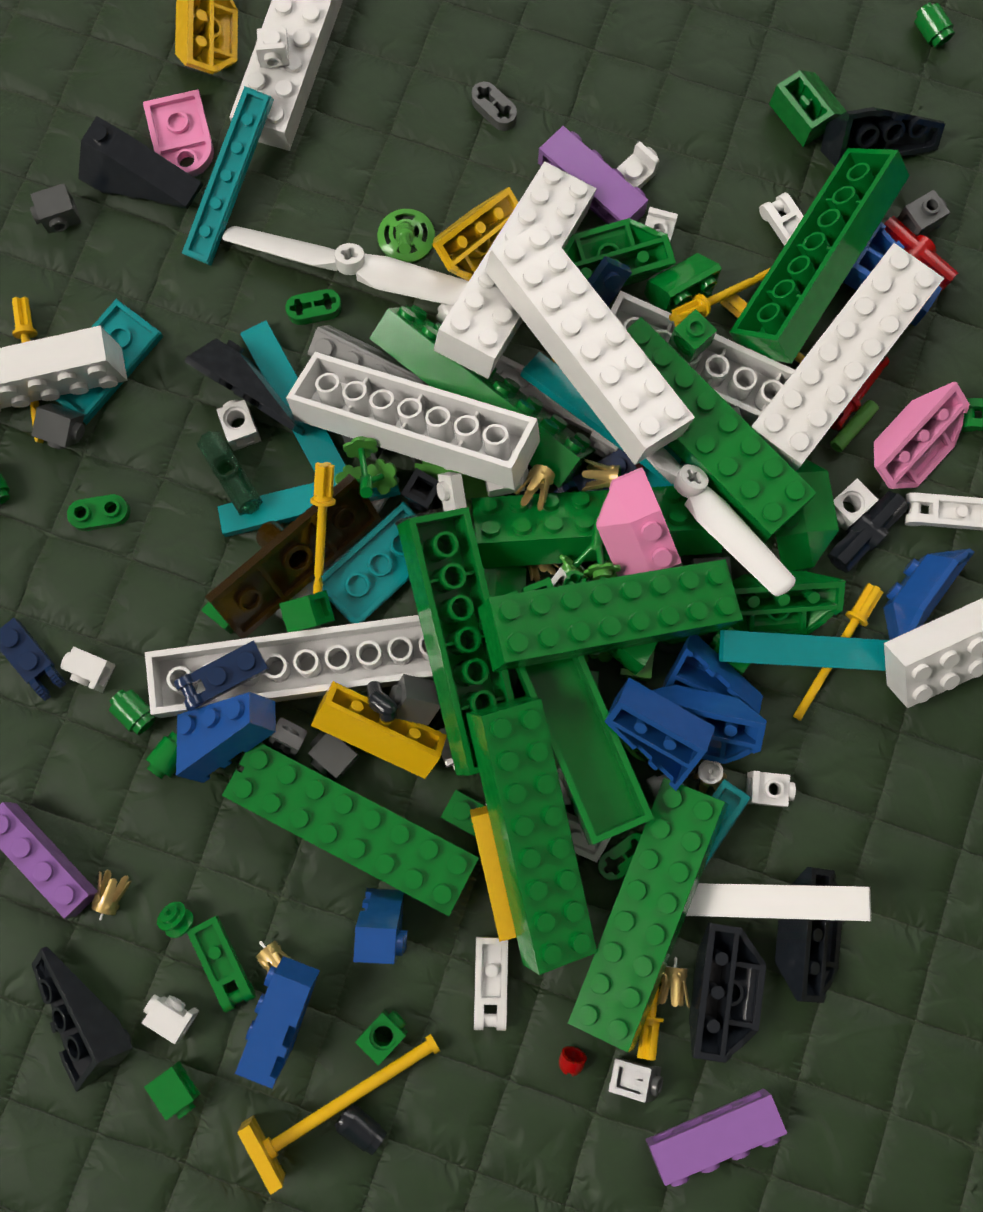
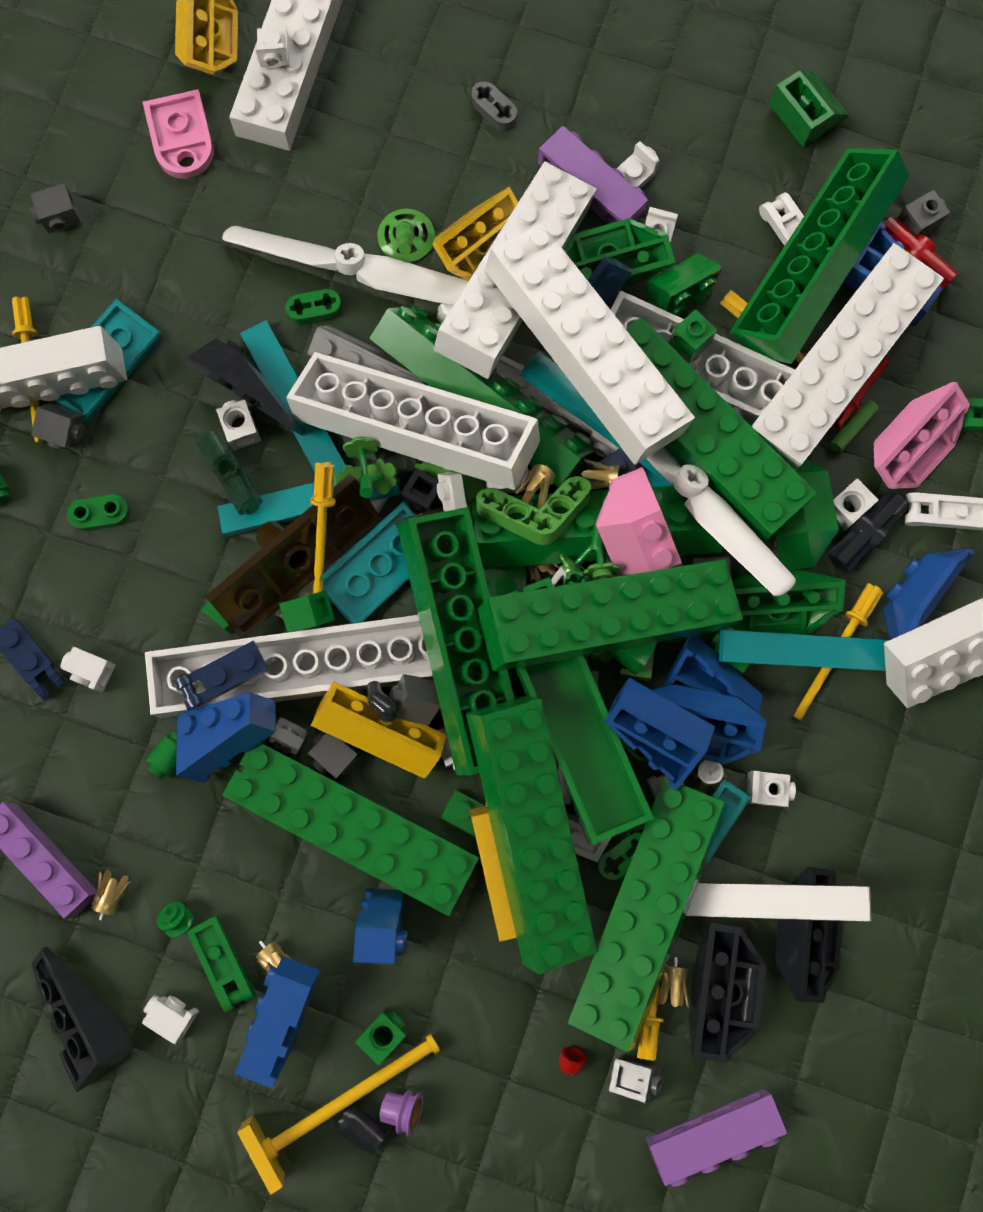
black wedge [78,116,203,209] -> none
green brick [109,689,156,735] -> none
green brick [144,1061,201,1120] -> none
teal tile [182,86,274,266] -> none
white plate [474,937,508,1031] -> none
yellow piece [669,267,771,327] -> none
black wedge [820,107,945,167] -> none
green brick [914,2,955,49] -> none
none -> medium lavender piece [380,1090,423,1137]
none -> bright green beam [476,476,591,545]

